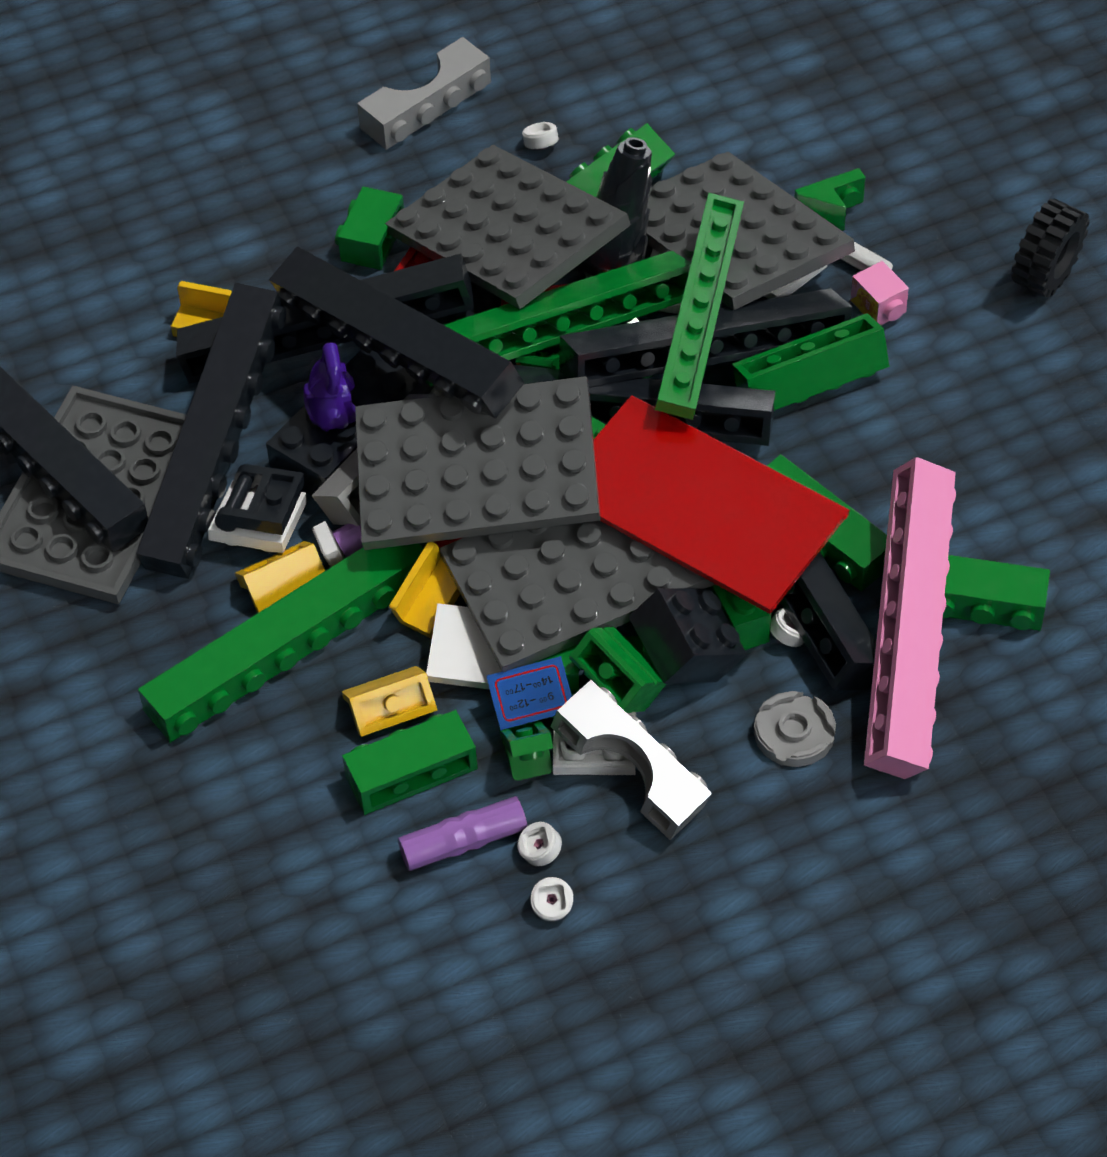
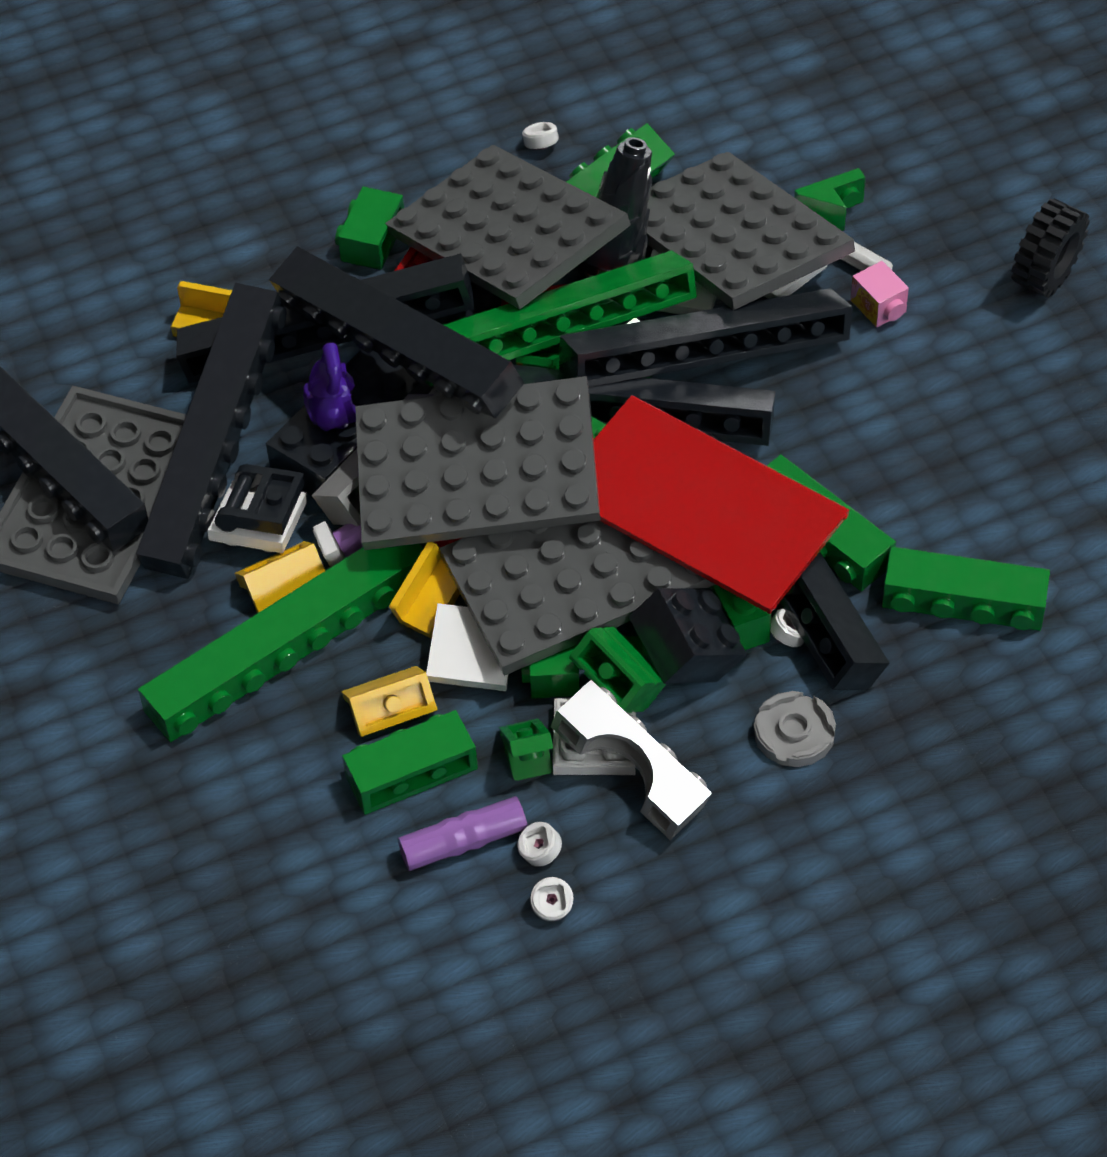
light grey arch [357,37,491,150] -> none
blue sticker [486,656,572,730] -> none
green plate [655,193,744,420] -> none
green brick [732,313,890,411] -> none
bright pink brick [864,457,956,779] -> none

